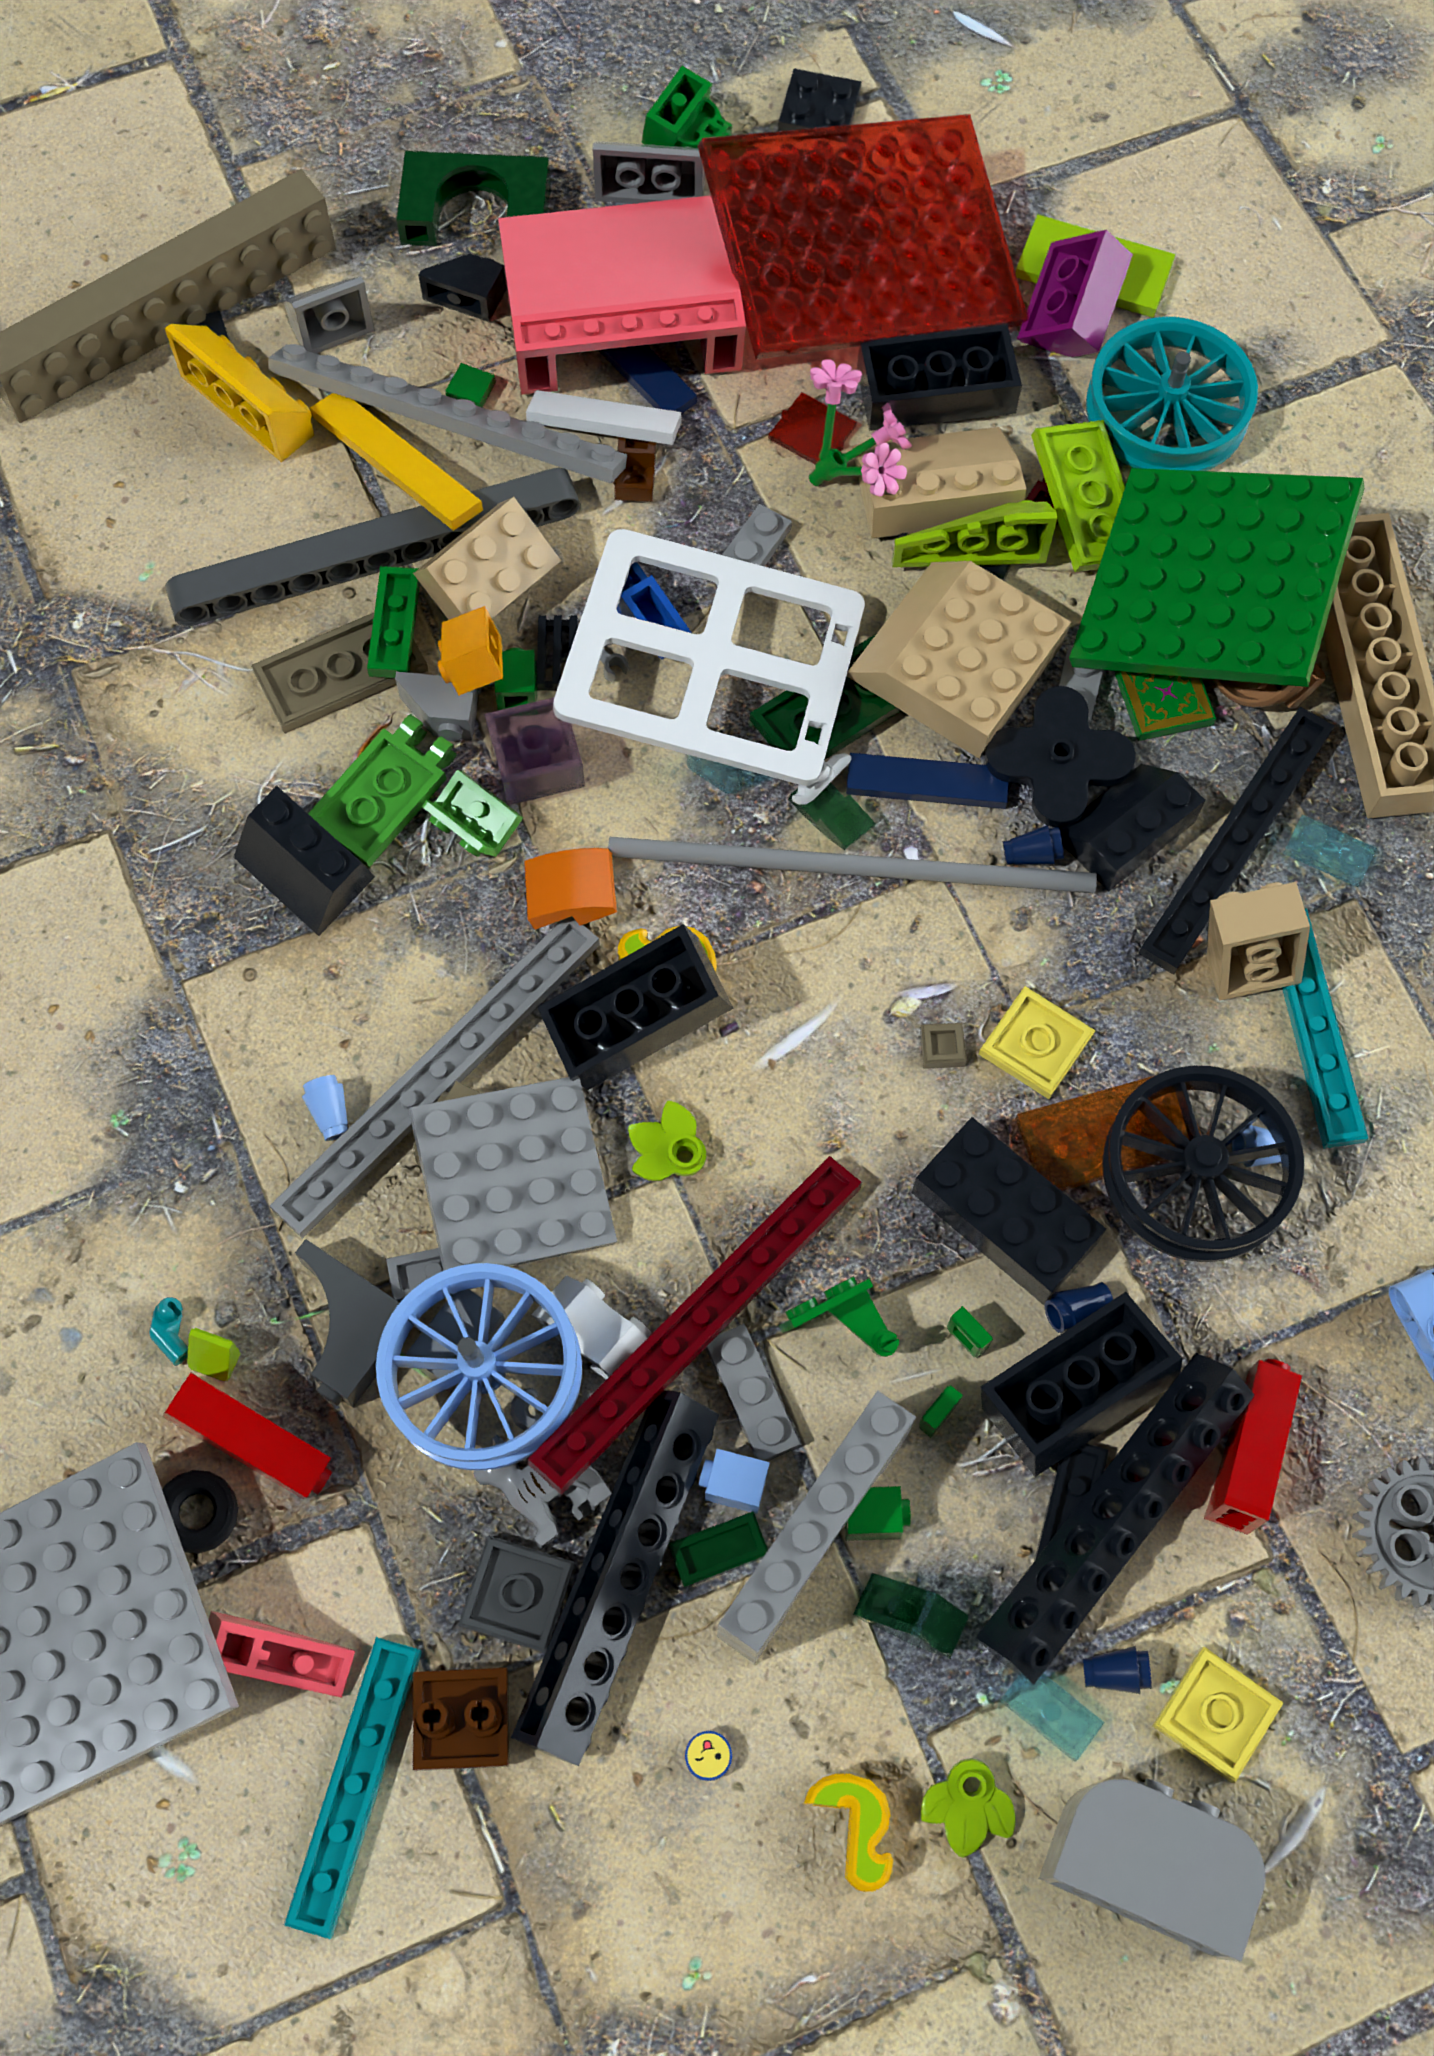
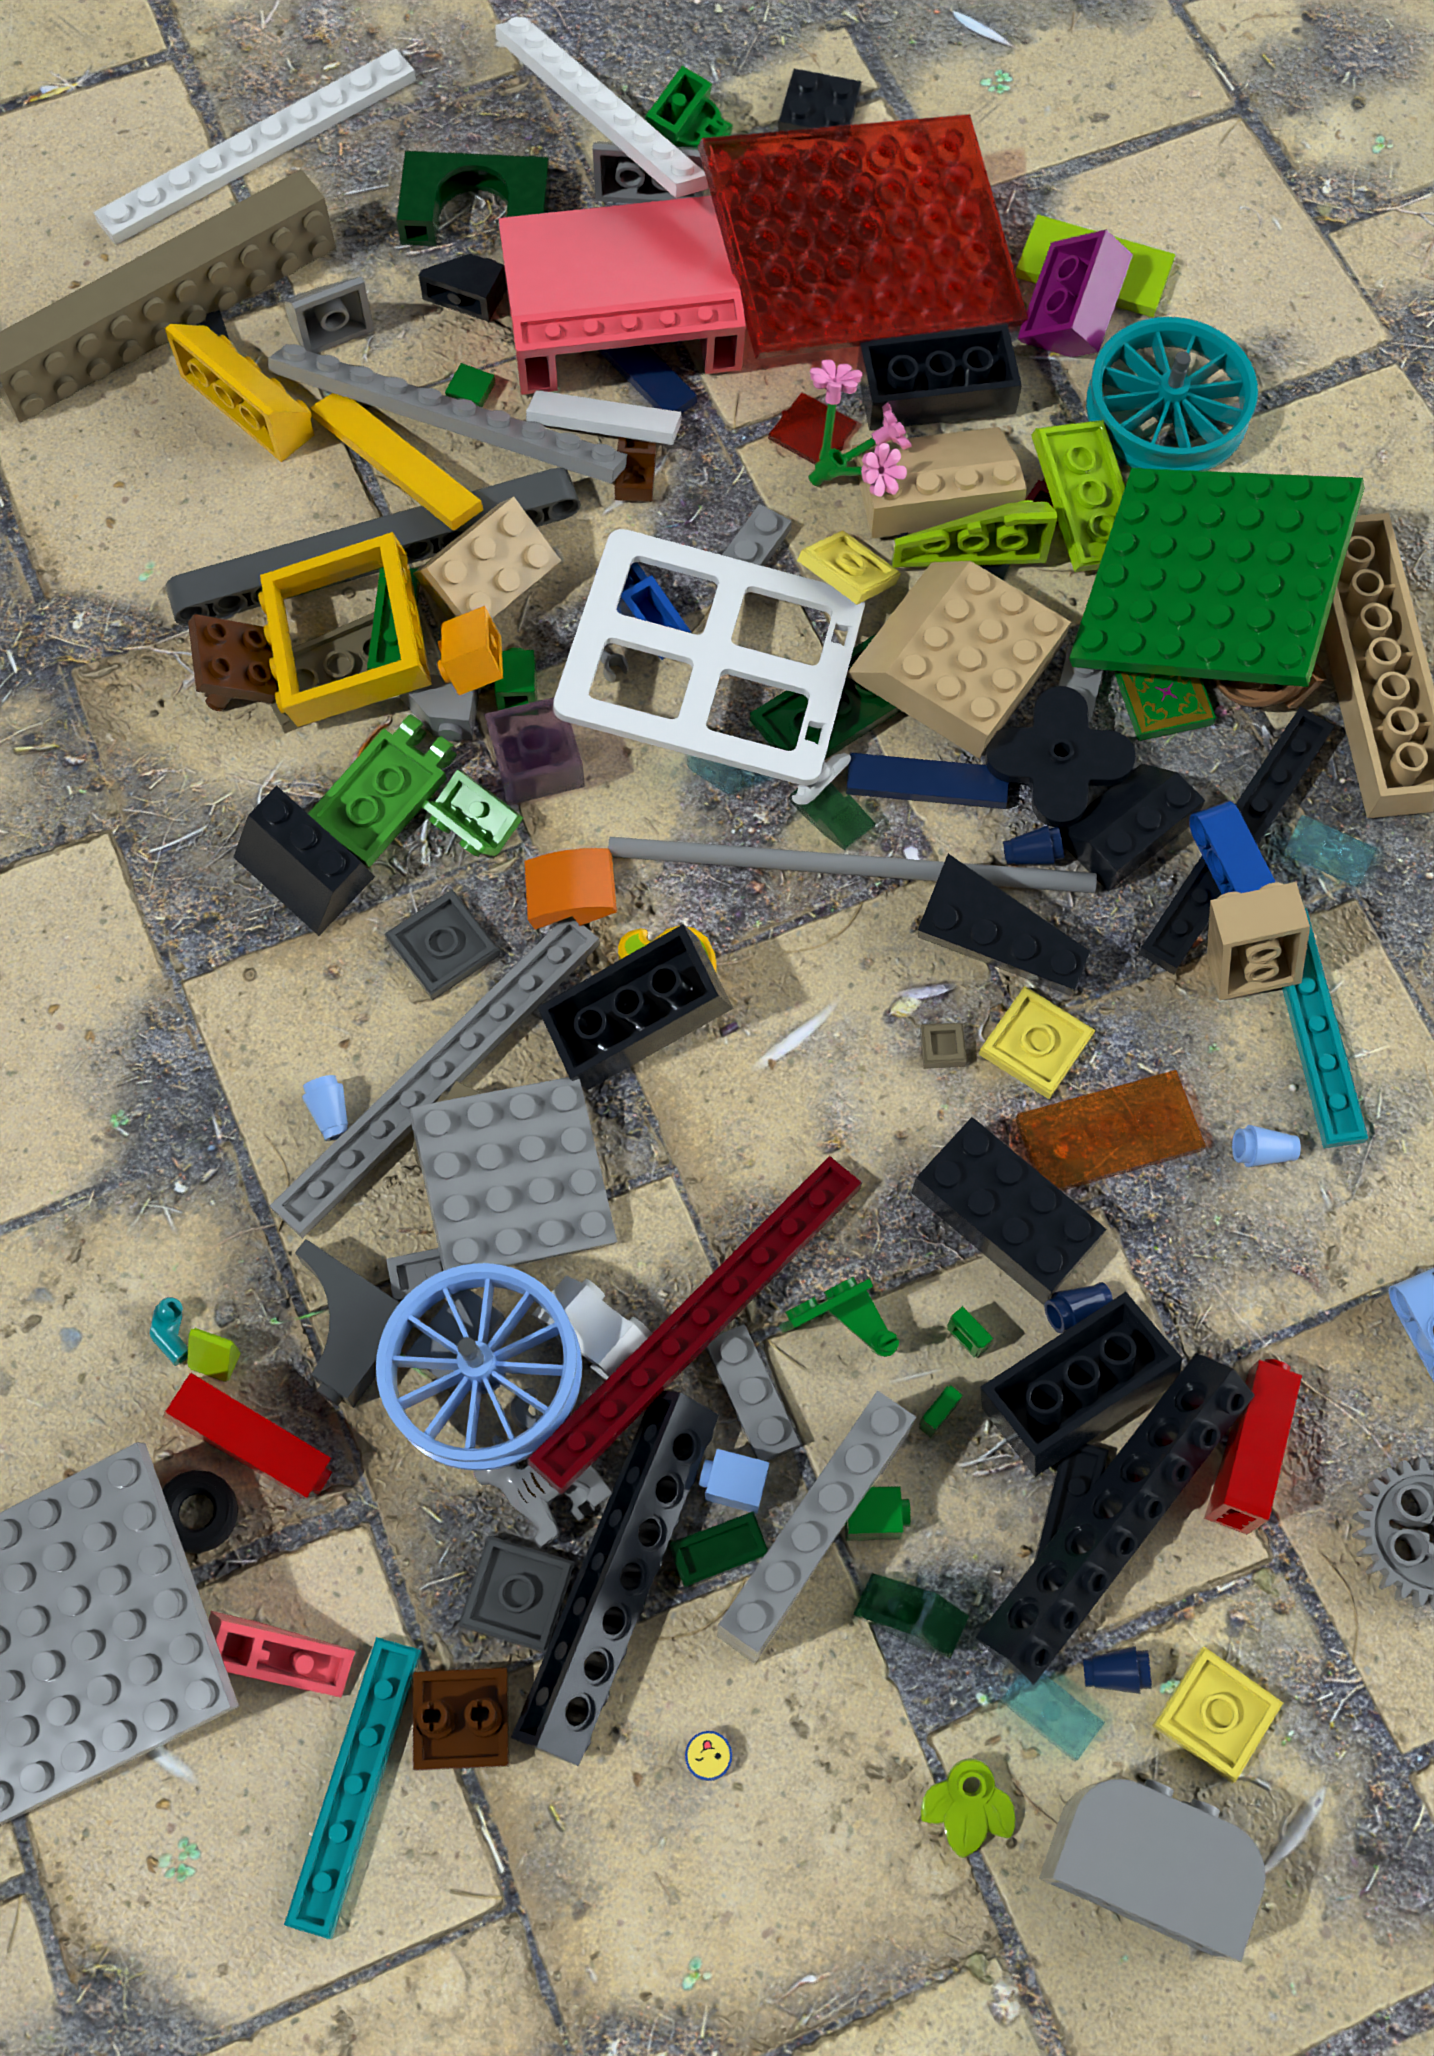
black tile [537,615,578,691] -> none
lime plate [628,1100,706,1181] -> none
animal [802,1774,893,1892] -> none
black wheel [1102,1066,1304,1262] -> none
none -> white plate [94,48,416,246]
none -> reddish brown plate [188,614,277,711]
none -> yellow window [258,532,432,727]
none -> dark grey tile [384,889,500,1001]
none -> white plate [495,17,708,198]
none -> light yellow tile [797,531,901,605]
none -> black wedge [918,853,1090,996]
none -> blue beam [1189,801,1276,895]

